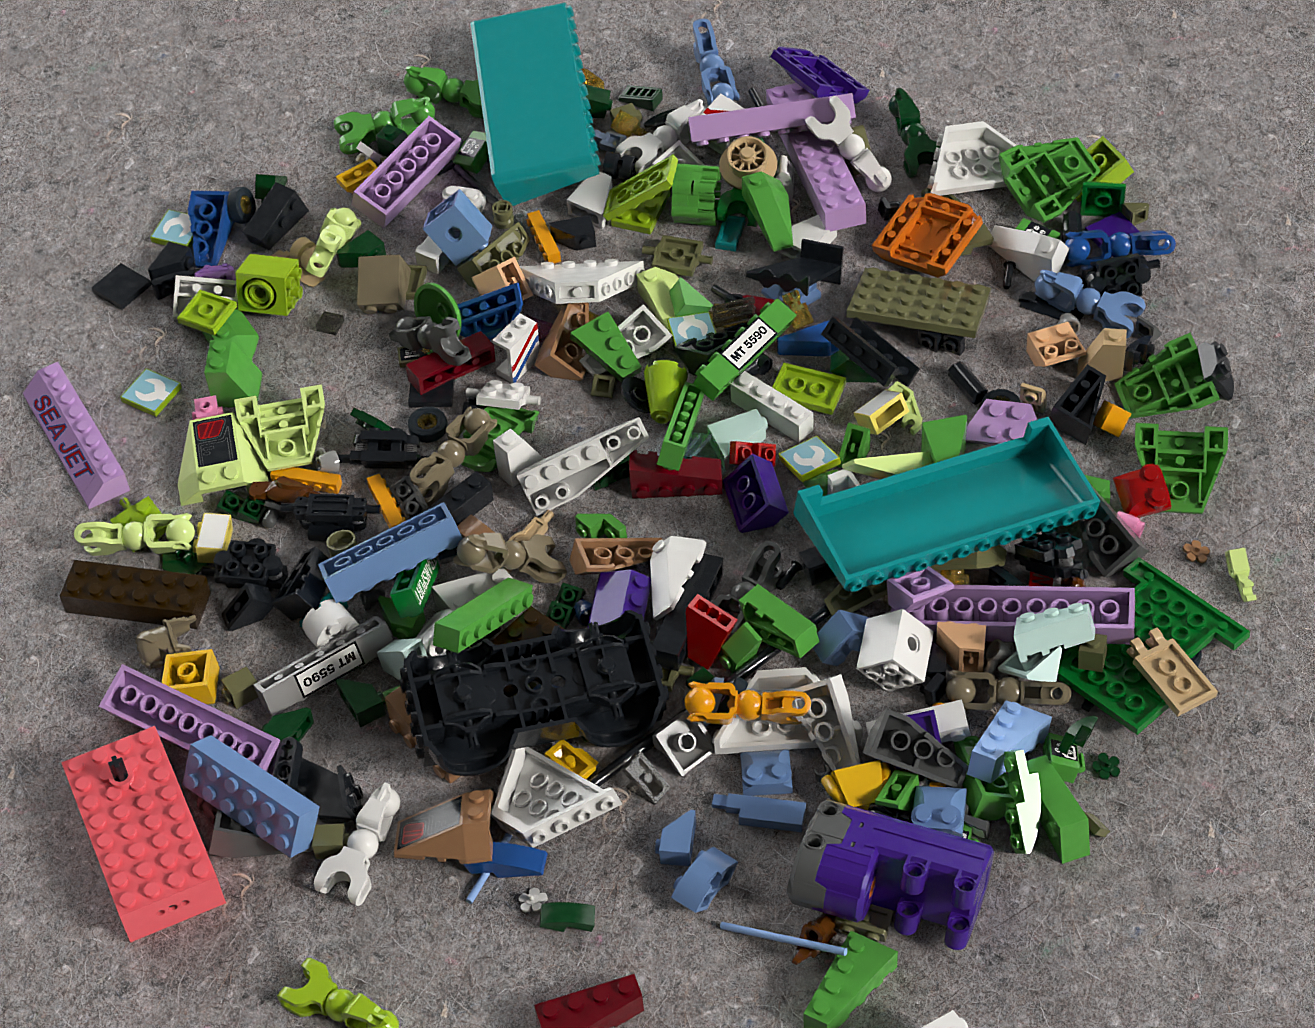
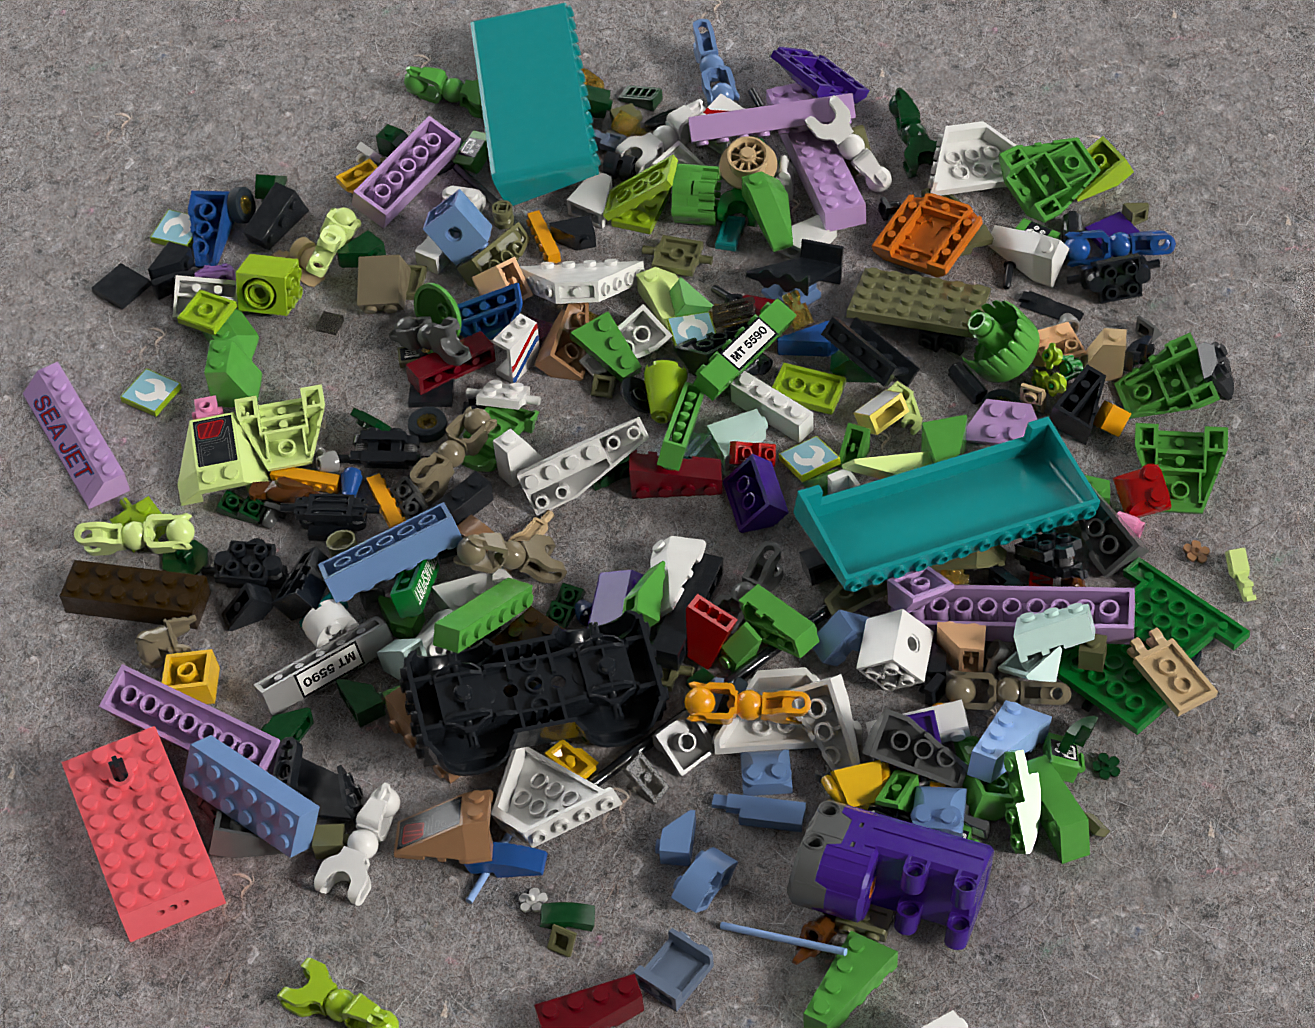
brick [193,513,233,563] -> none
olive brick [221,666,258,709] -> none
bright green piece [334,97,436,154] -> none
medium nougat wedge [569,538,662,575] -> none
bright green slope [575,514,627,538] -> none
black piece [776,560,803,590] -> none
medium blue piece [1035,270,1146,339] -> none
green slope [1080,181,1126,217] -> none
none -> blue cone [341,467,363,497]
none -> olive slope [547,924,577,958]
none -> bright green slope [623,561,665,627]
none -> sand blue panel [634,928,714,1012]
none -> bright green piece [962,300,1040,383]
none -> lime plant [1031,343,1083,397]

